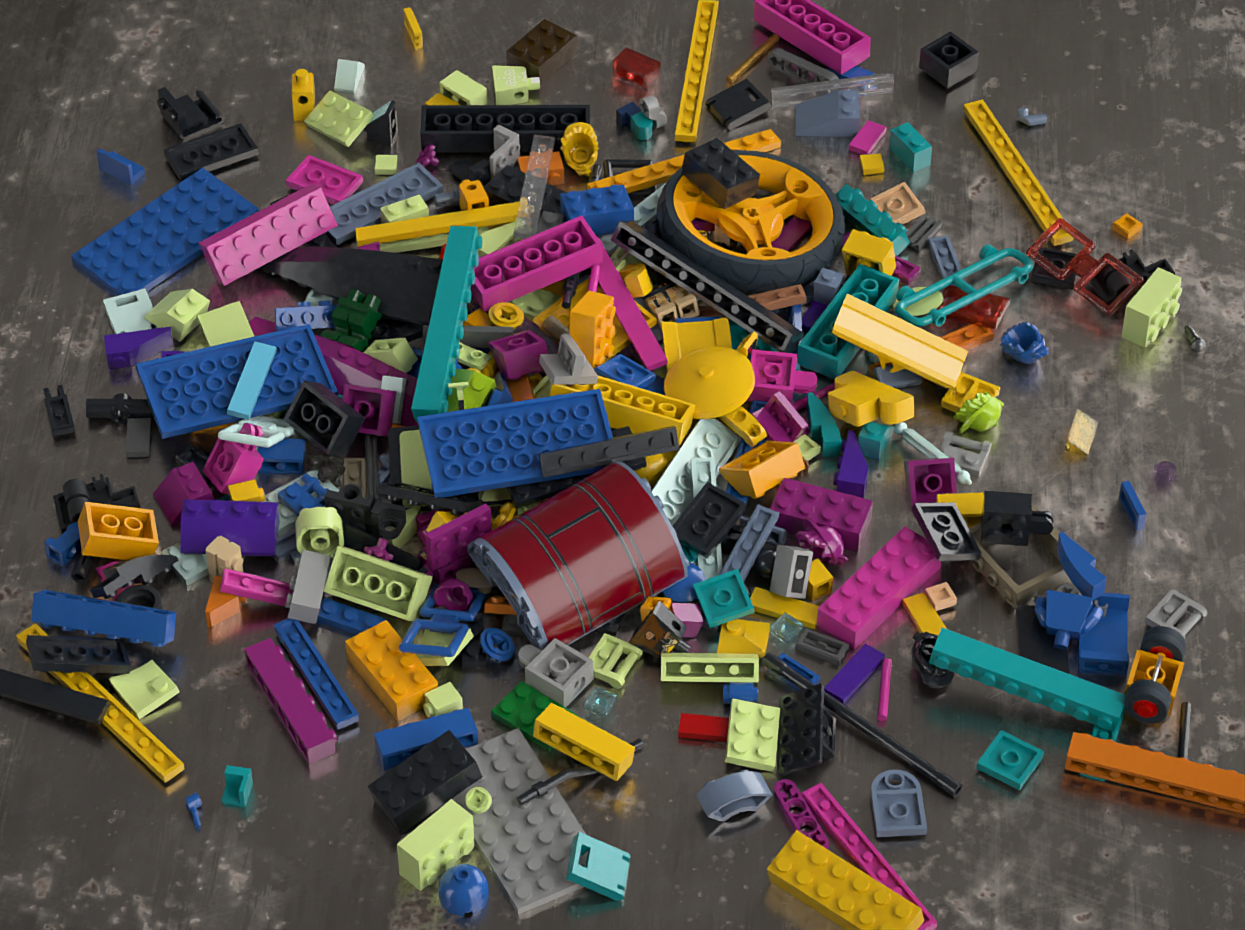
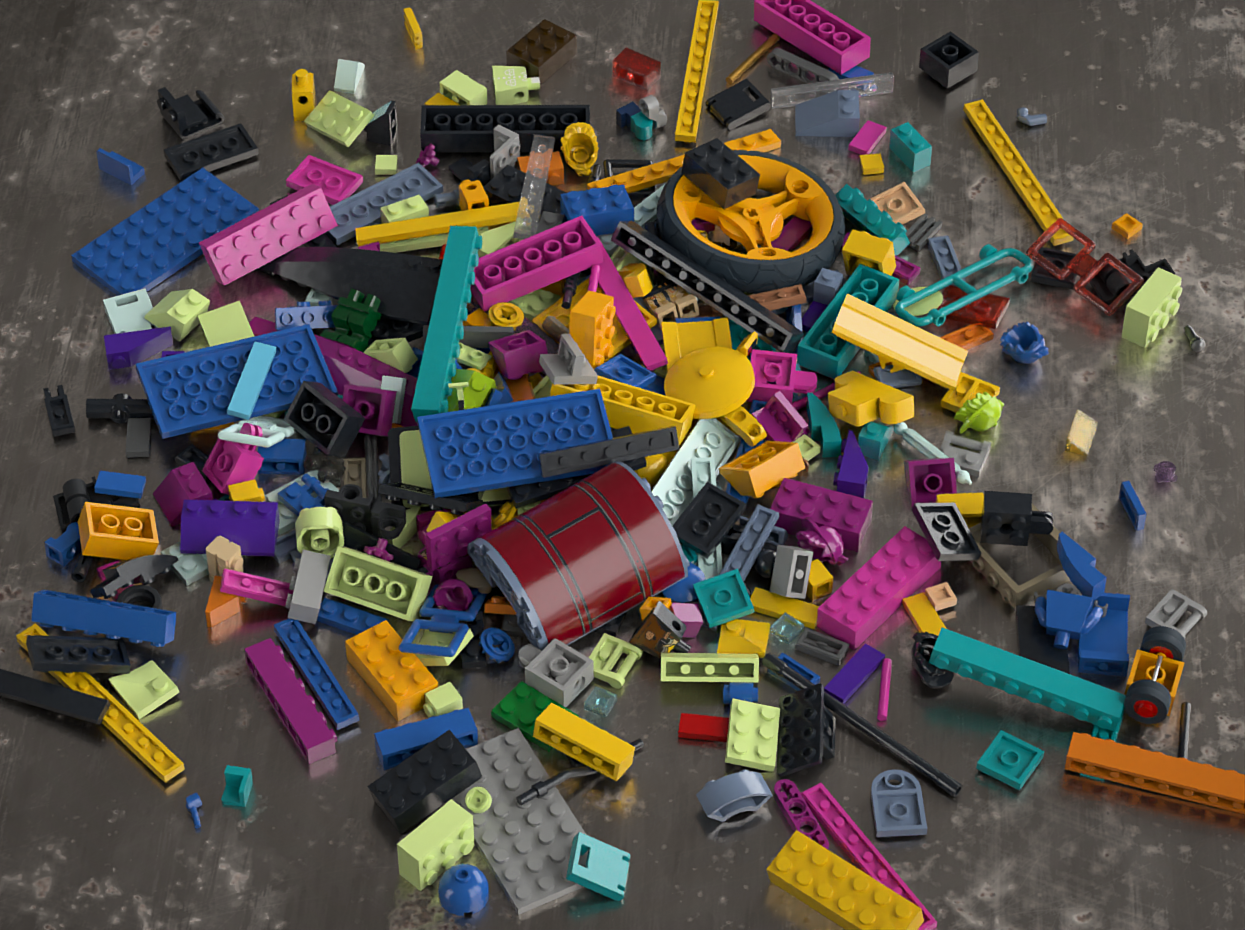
none -> blue tile [95,471,146,499]

